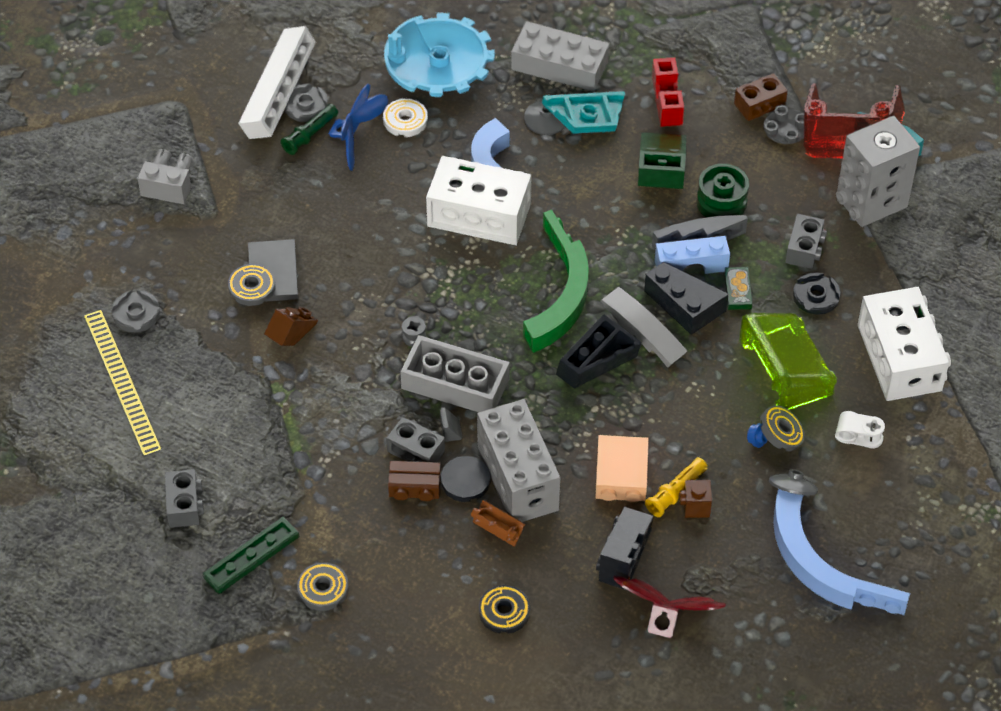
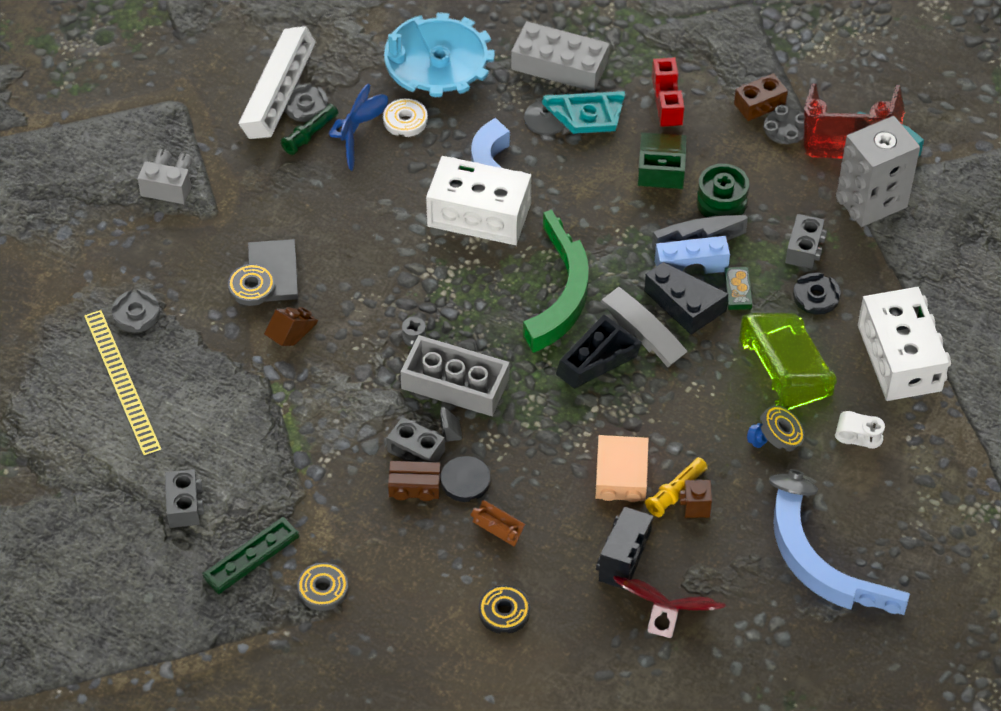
light grey piece [477,399,560,522] -> none

